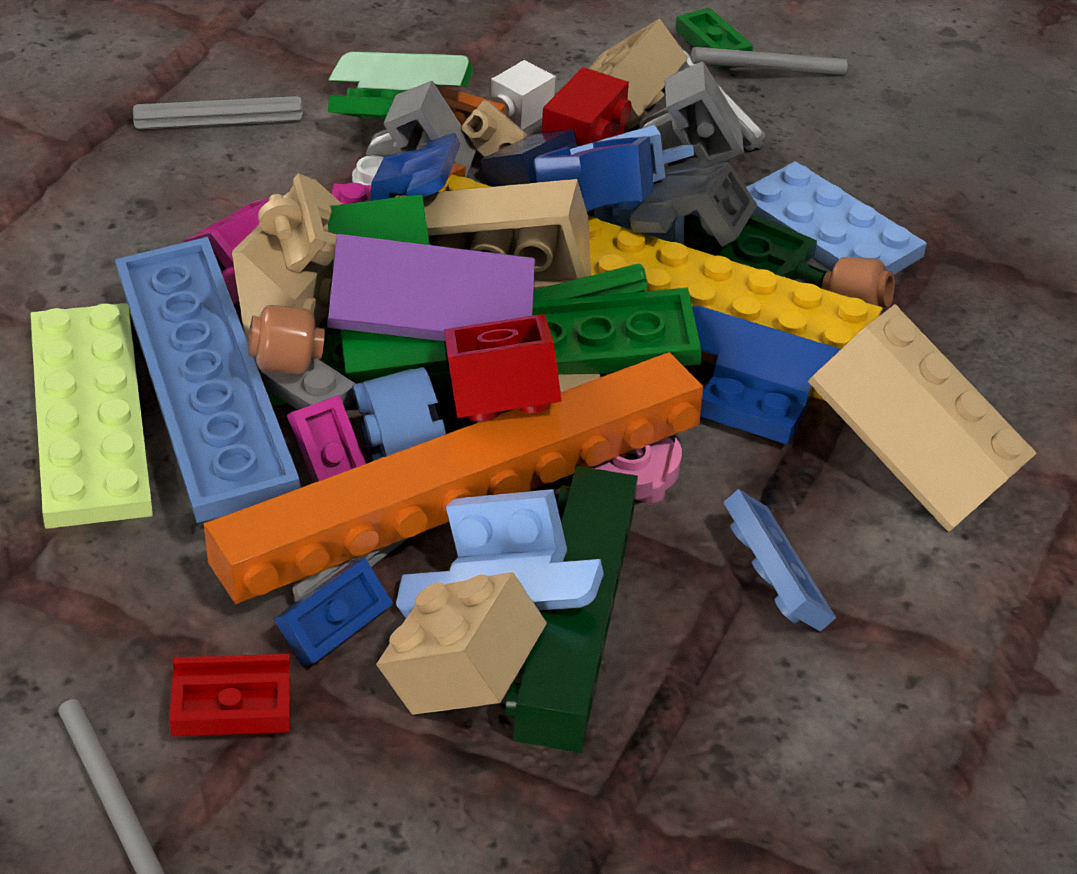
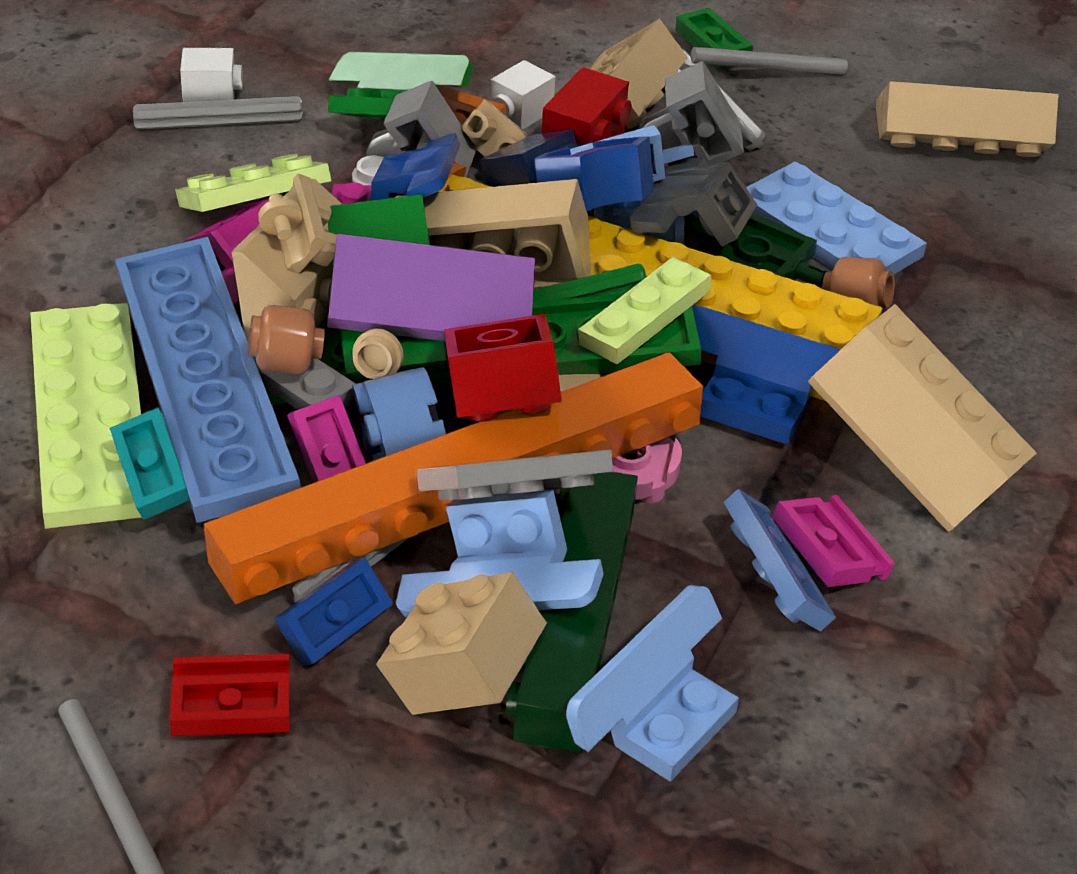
none -> teal plate [110,407,189,520]
none -> yellowish green plate [175,154,331,212]
none -> white brick [180,48,243,102]
none -> tan plate [353,329,404,379]
none -> light grey plate [417,449,614,501]
none -> light blue plate [566,585,739,782]
none -> yellowish green plate [578,257,711,364]
none -> dark pink plate [771,495,896,587]
none -> tan slope [876,81,1058,157]

